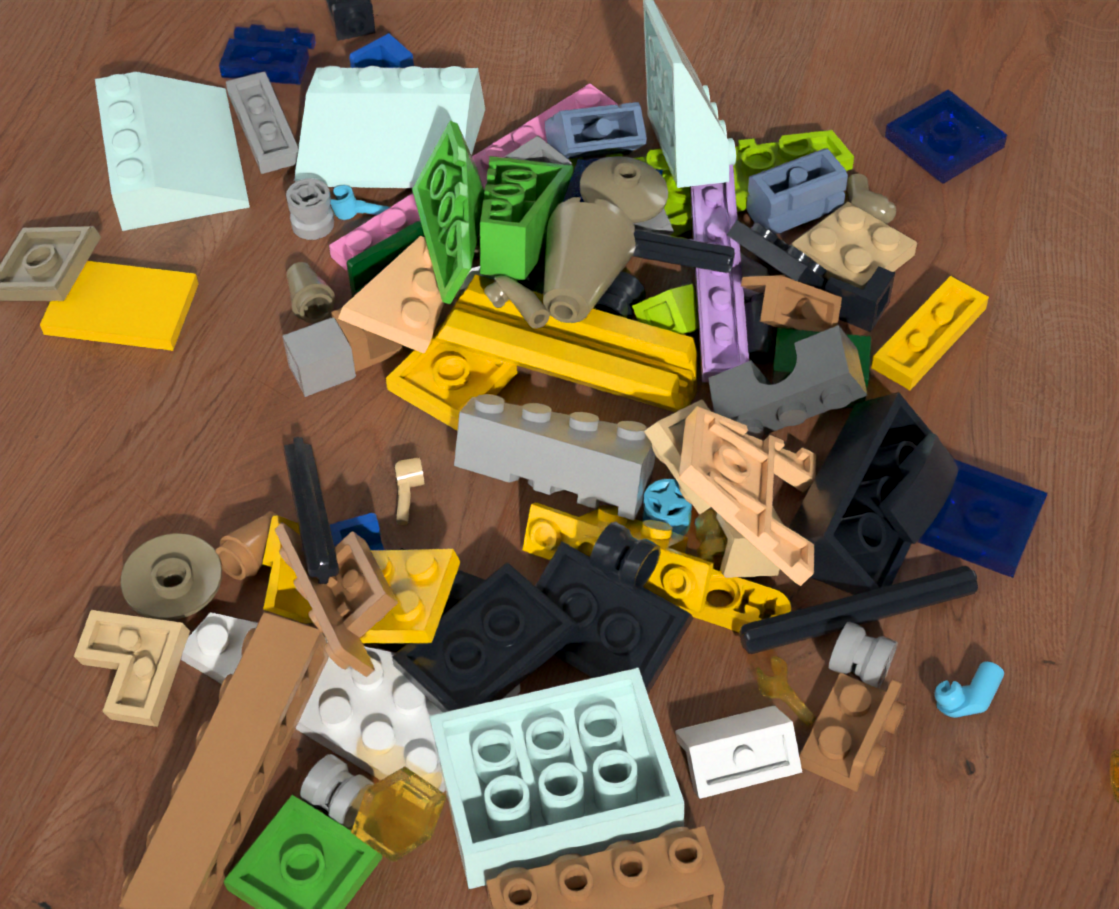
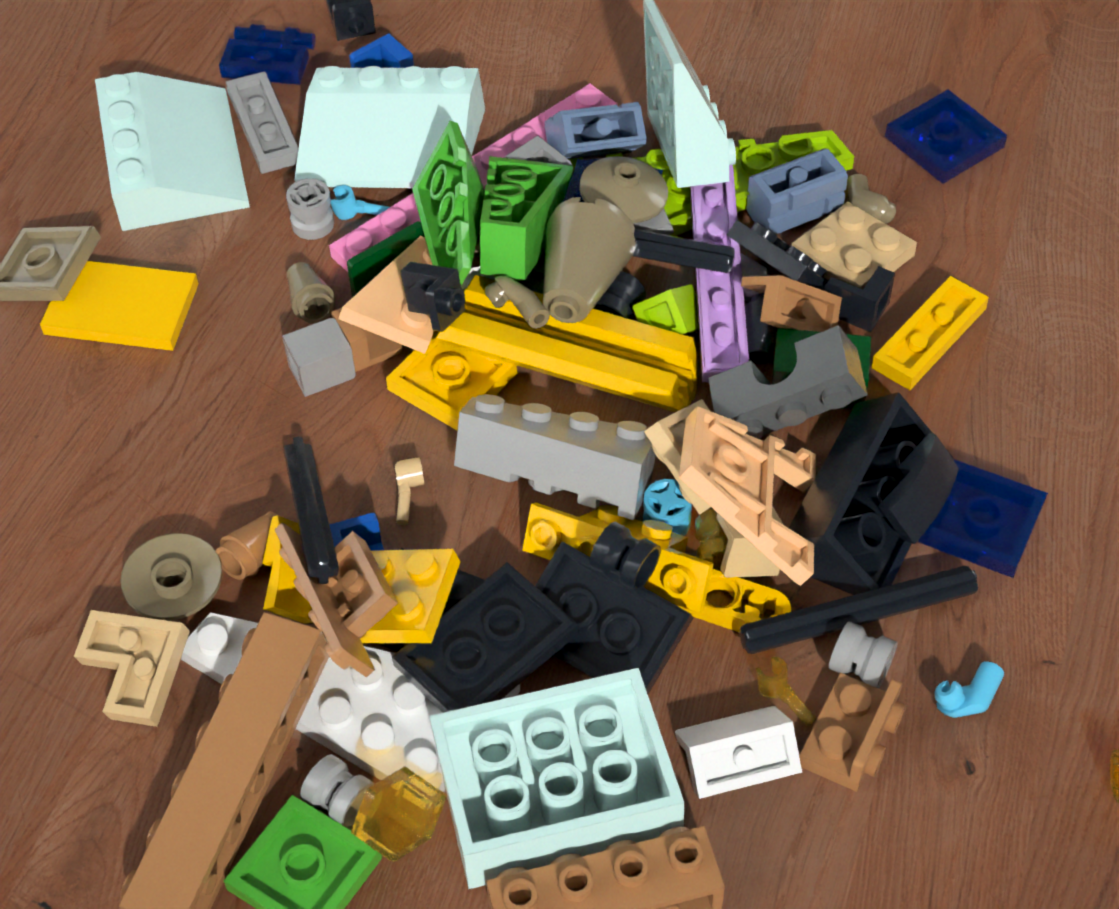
none -> black bracket [400,262,466,332]

